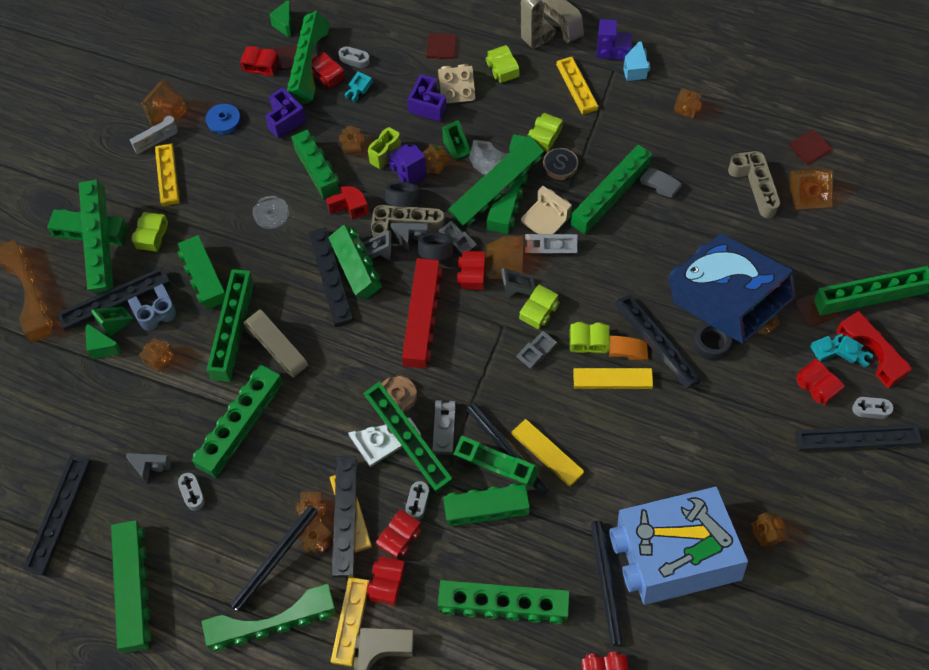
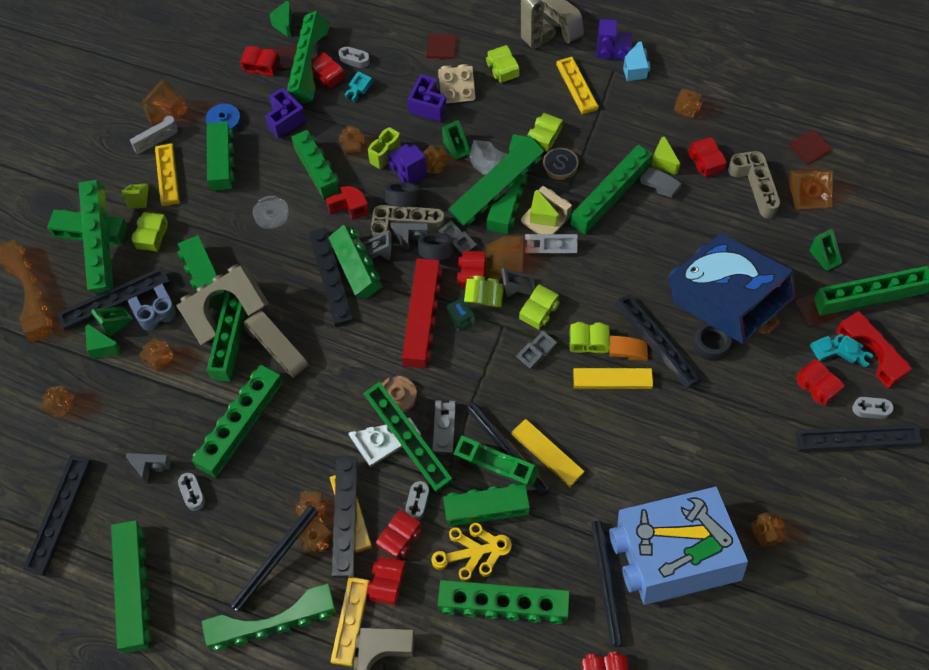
none -> clear orange brick [39,385,75,418]
none -> lime slope [121,184,148,209]
none -> dark tan arch [176,264,269,345]
none -> green brick [207,121,235,191]
none -> yellow plant [431,523,512,582]
none -> clear green brick [447,298,475,332]
none -> lime brick [464,276,504,307]
none -> lime slope [530,190,559,227]
none -> lime slope [651,137,680,175]
none -> red brick [689,137,726,177]
none -> green slope [809,229,842,271]

